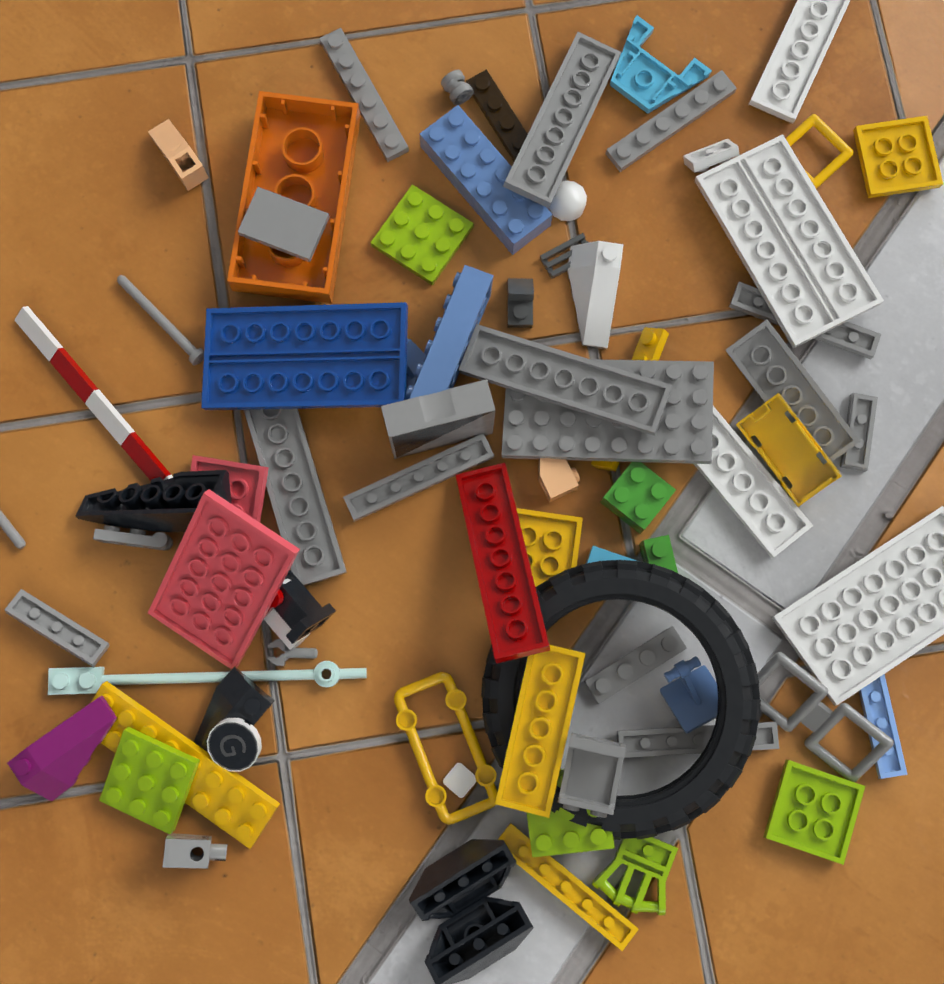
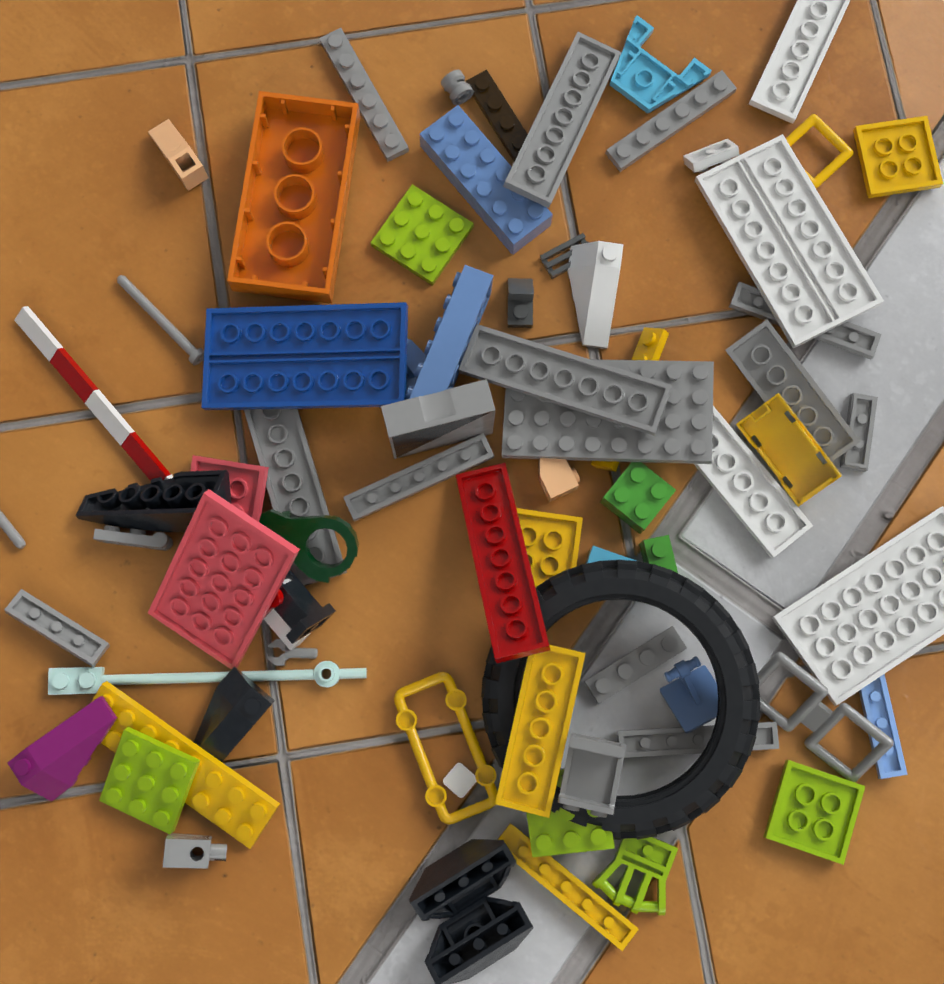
black tile [207,718,262,772] -> none
light grey tile [238,187,330,262] -> none
white hair [549,181,587,221] -> none
none -> dark green animal [259,509,359,583]

